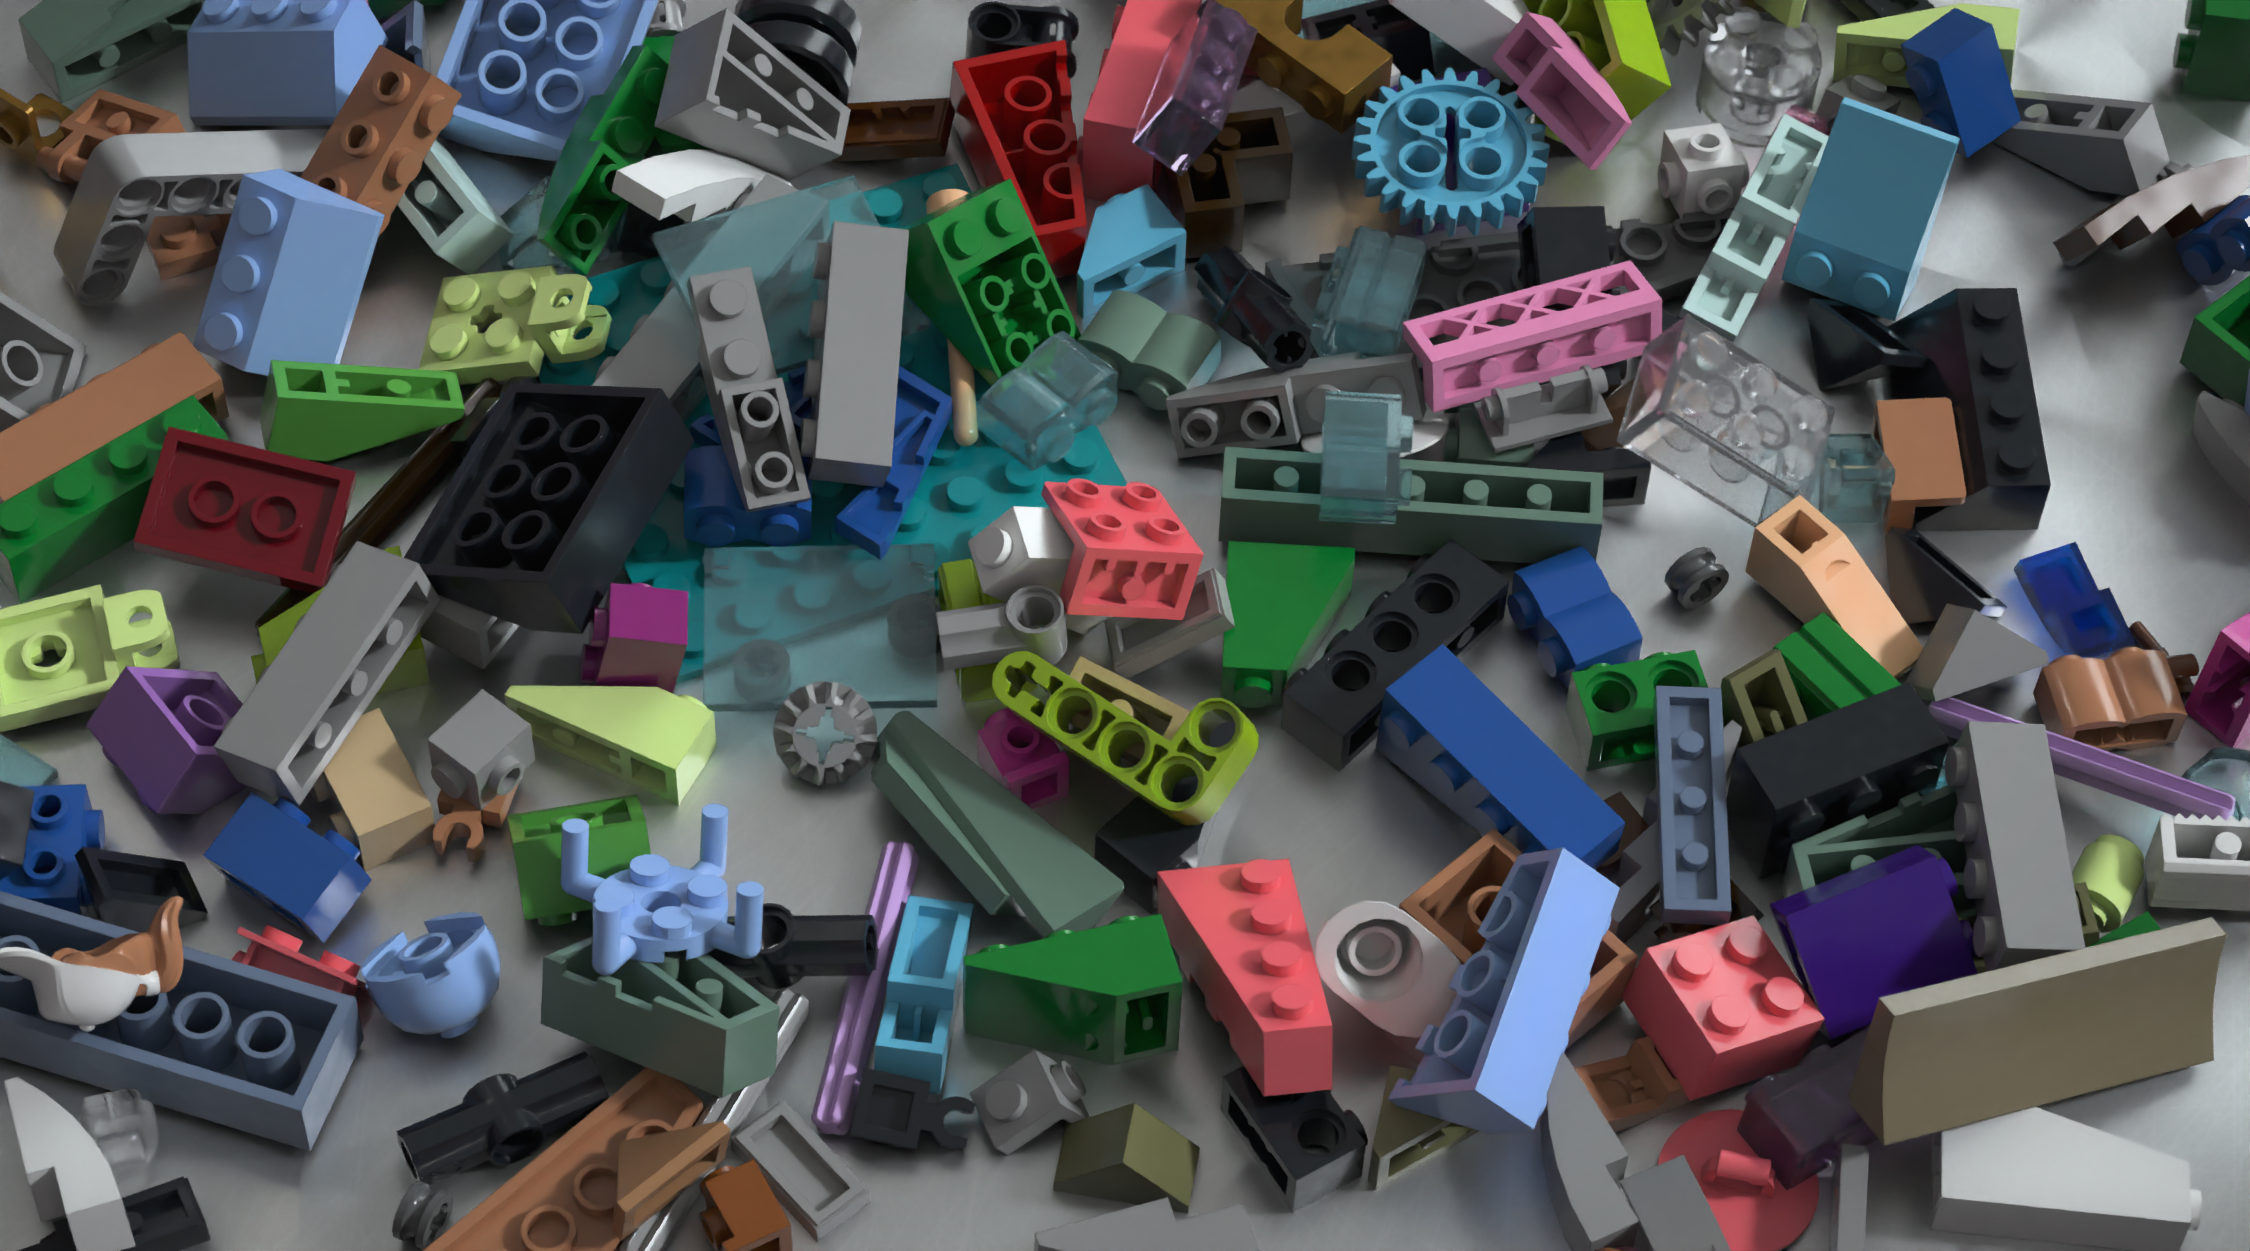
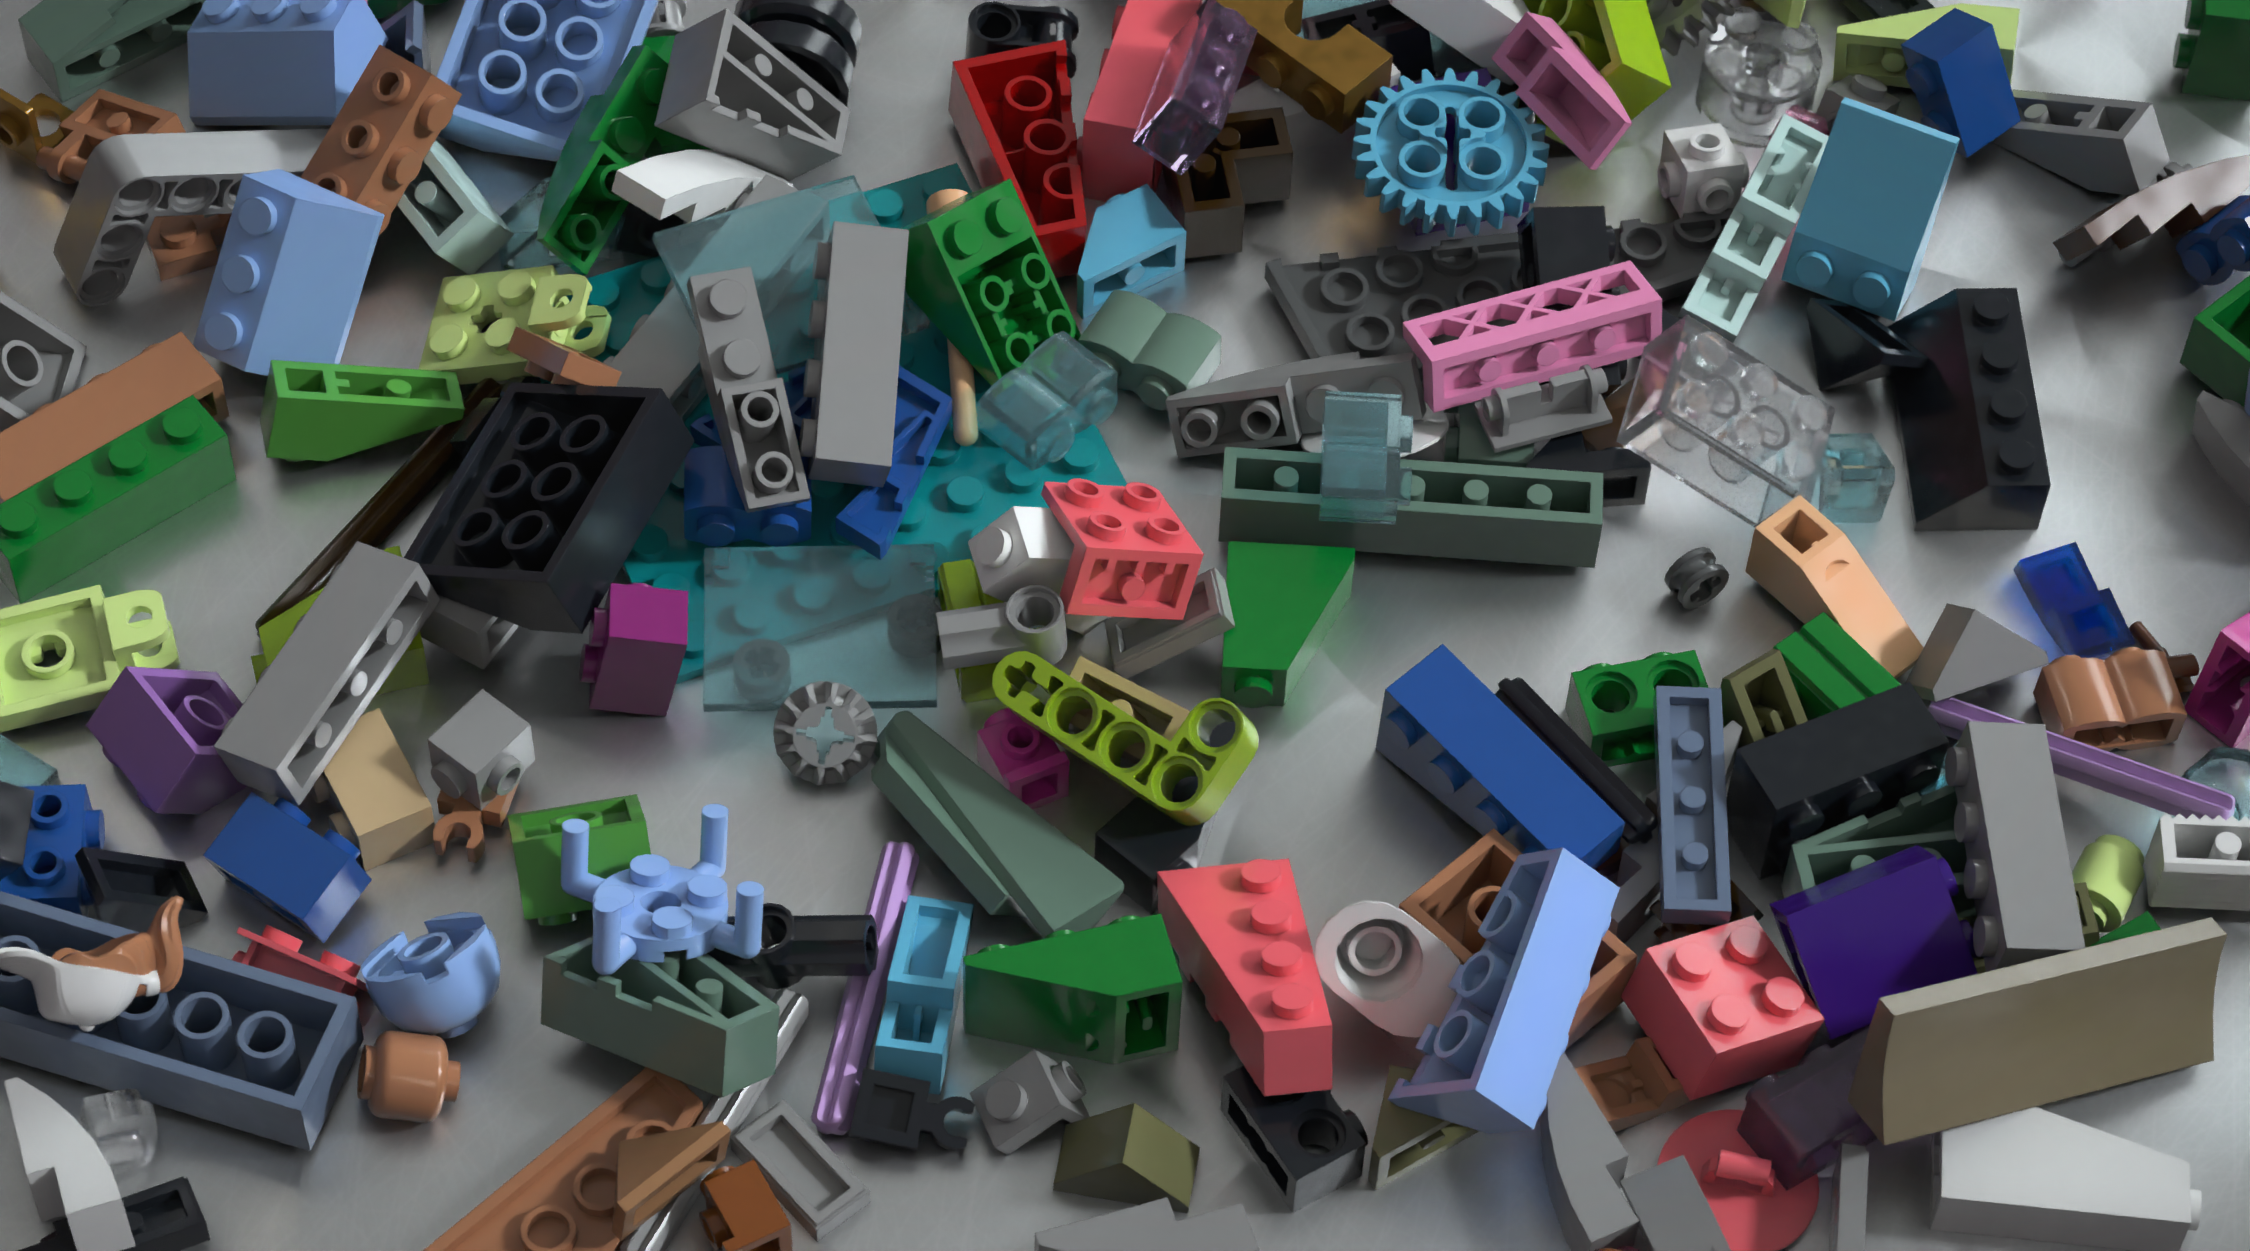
dark red plate [133,427,357,594] -> none
dark grey bush [392,1180,453,1250] -> none
black piece [396,1051,609,1185] -> none
yellowish green slope [504,685,717,805] -> none
reddish brown plate [832,98,955,162] -> none
black piece [1194,246,1314,374] -> none
black brick [1281,539,1509,772] -> none
clear light blue brick [1313,225,1427,359] -> none
blue brick [1507,546,1643,689] -> none
nougat panel [1870,397,1966,536] -> none
black slope [1885,527,2007,624] -> none
none -> nougat head [357,1030,461,1123]
none -> nougat plate [507,327,622,386]
none -> black axle [1495,677,1658,844]

